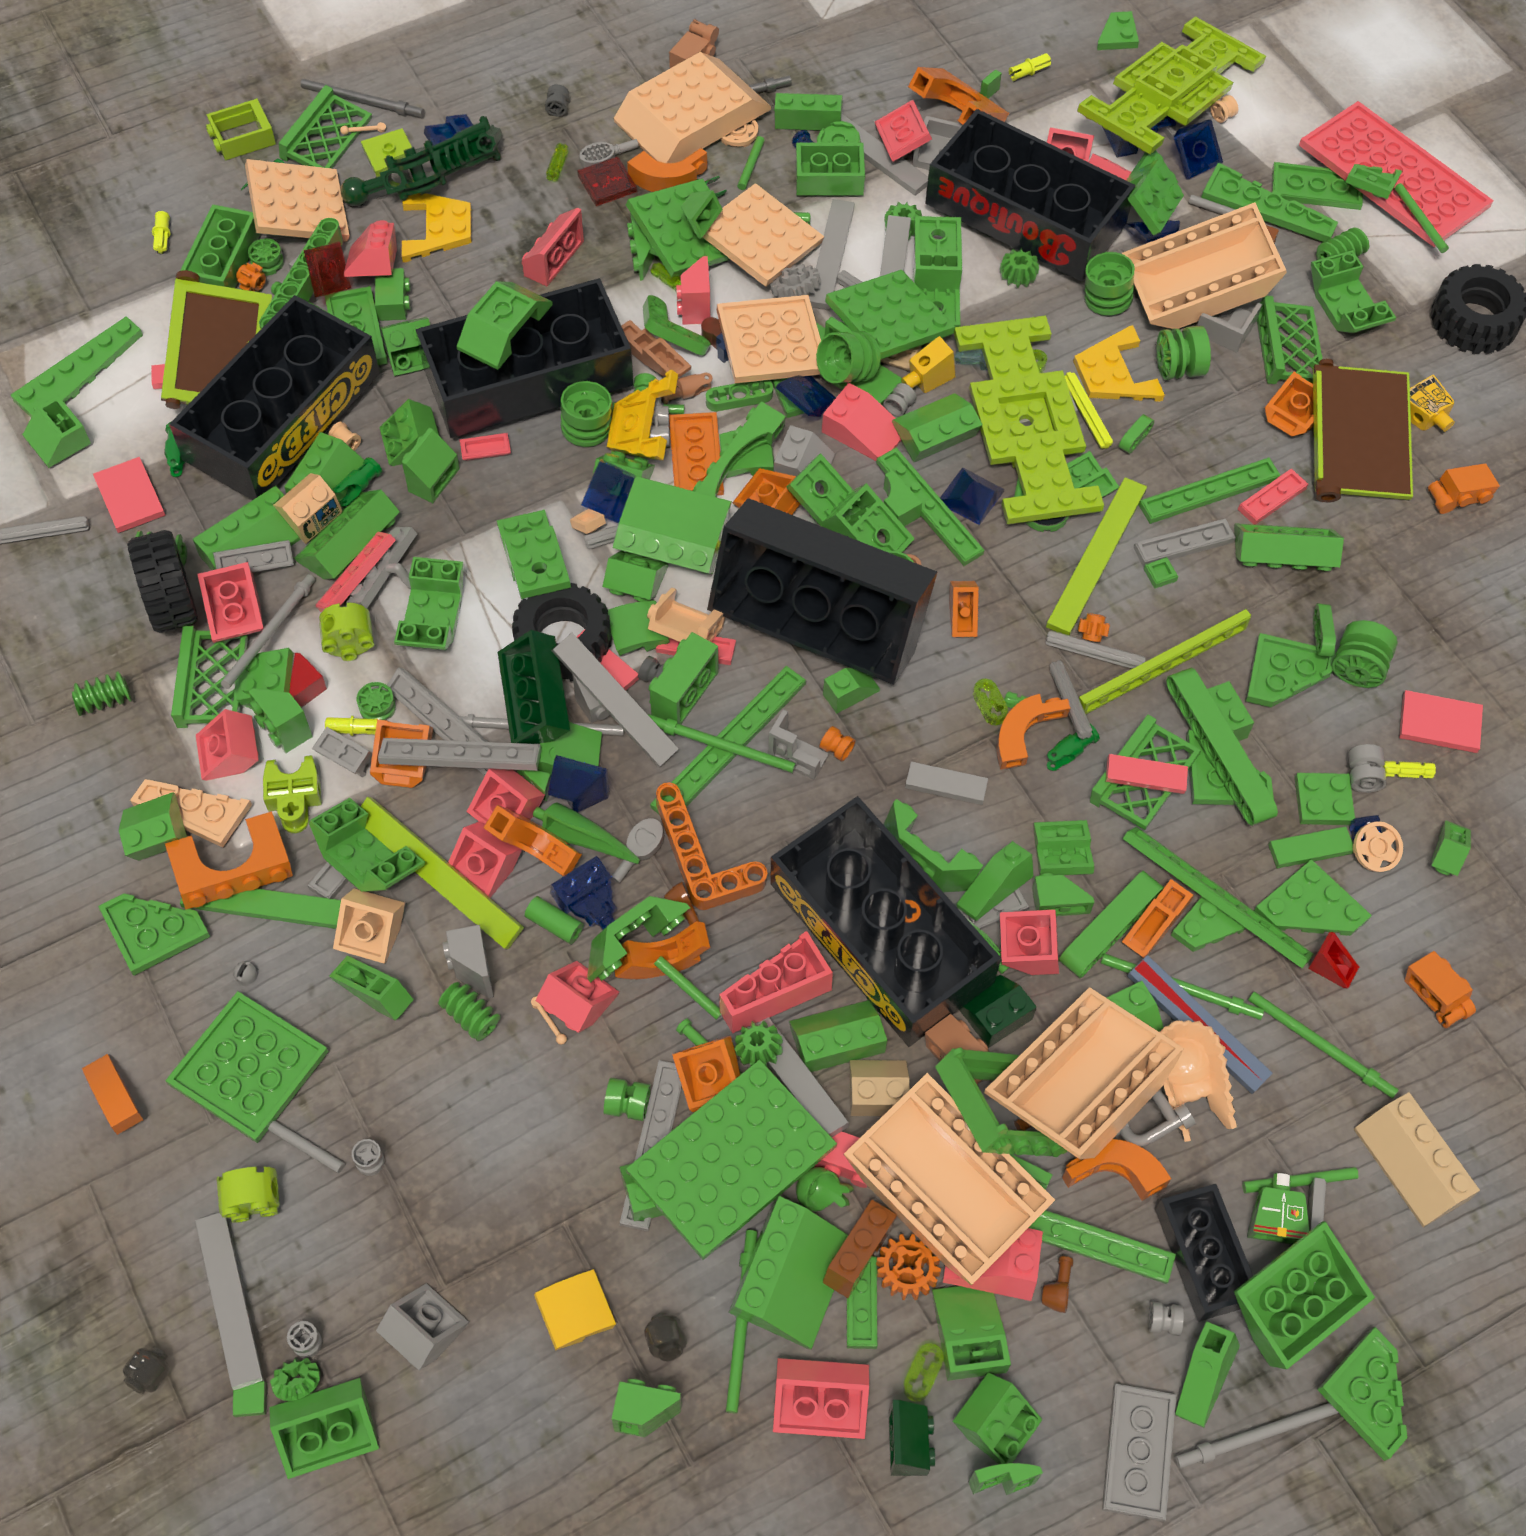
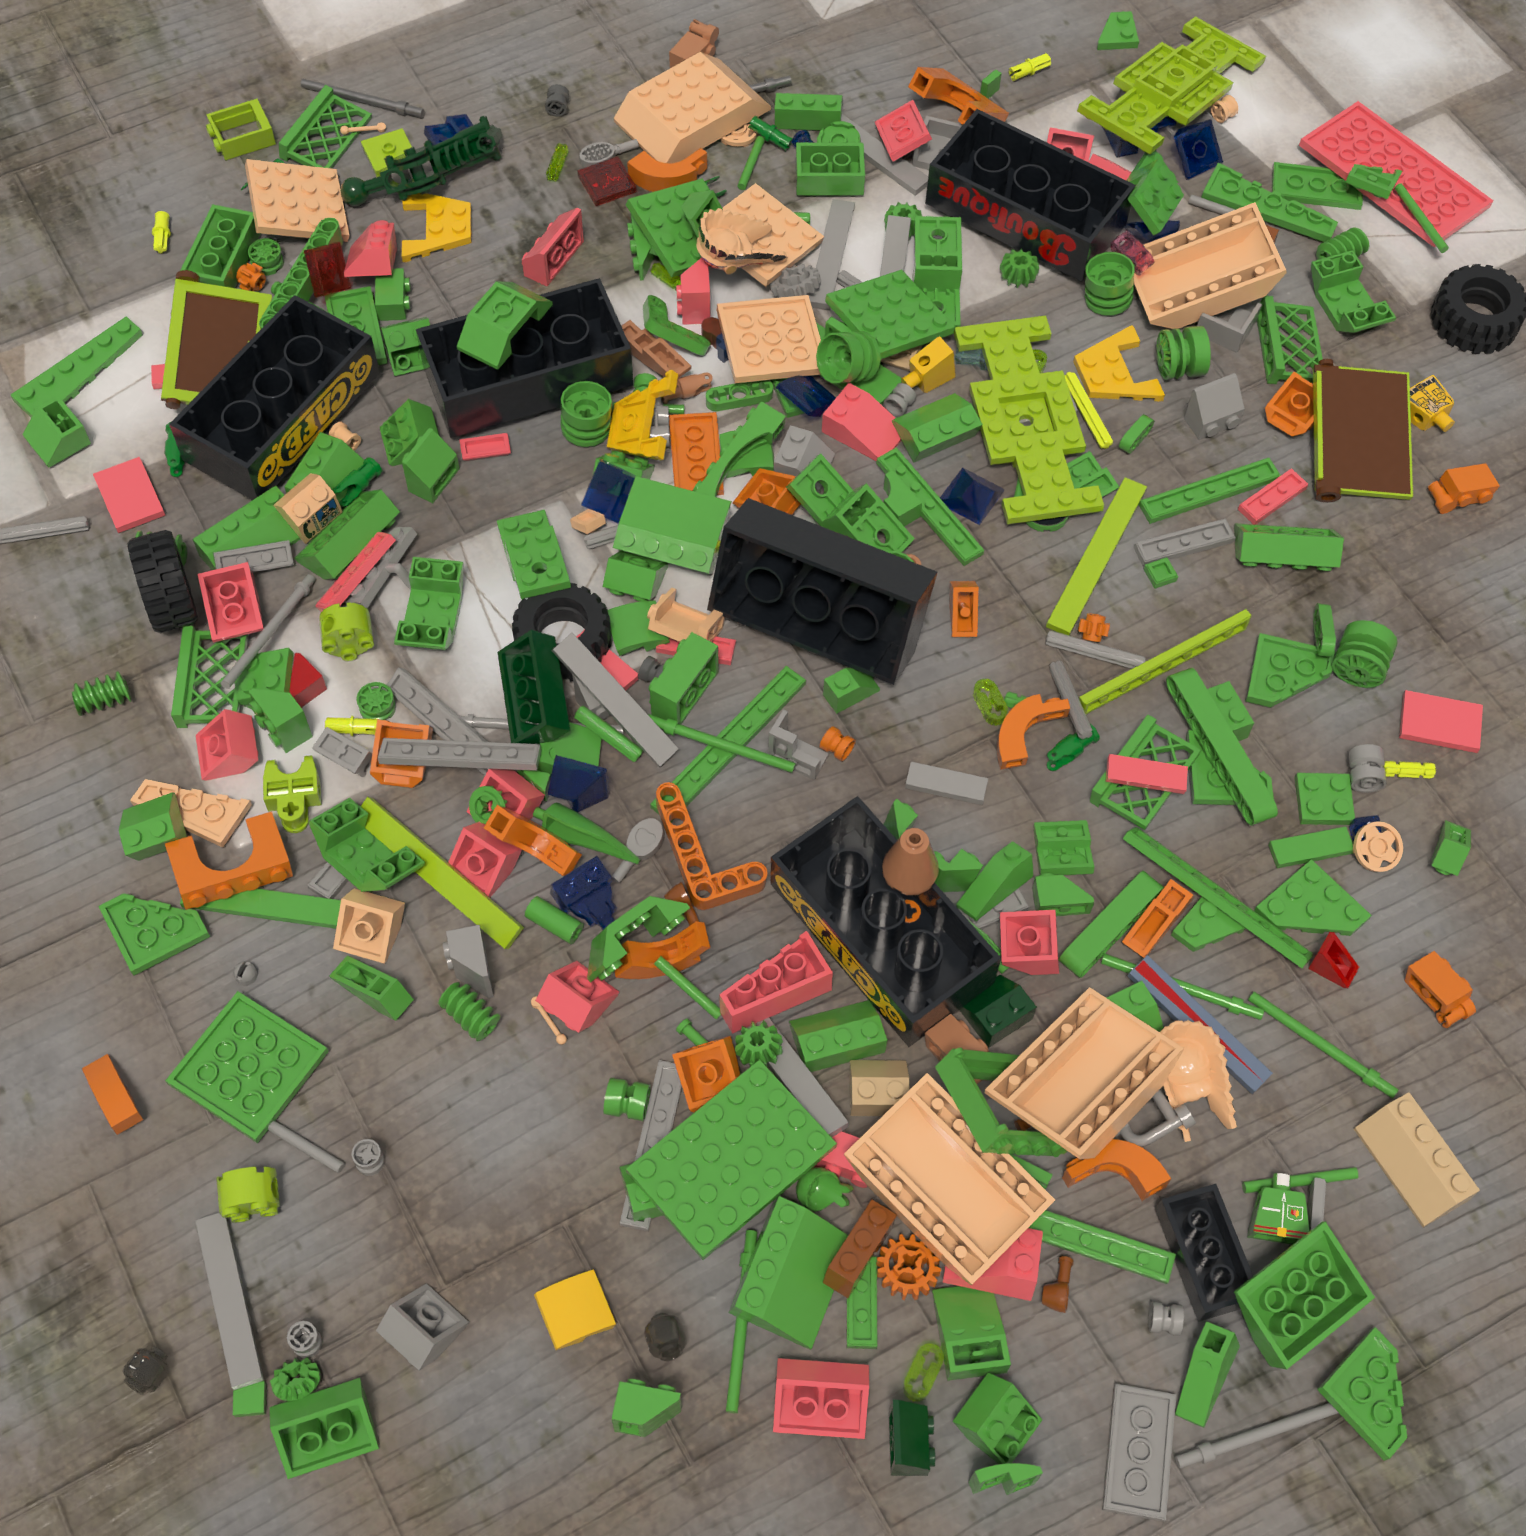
none -> bright green gear [469,786,507,824]
none -> bright green axle [574,706,643,762]
none -> light nougat piece [696,208,787,274]
none -> green pin [748,115,793,151]
none -> nougat cone [882,828,939,895]
none -> clear pink leg [1111,230,1155,275]
none -> light grey slope [1184,373,1244,440]

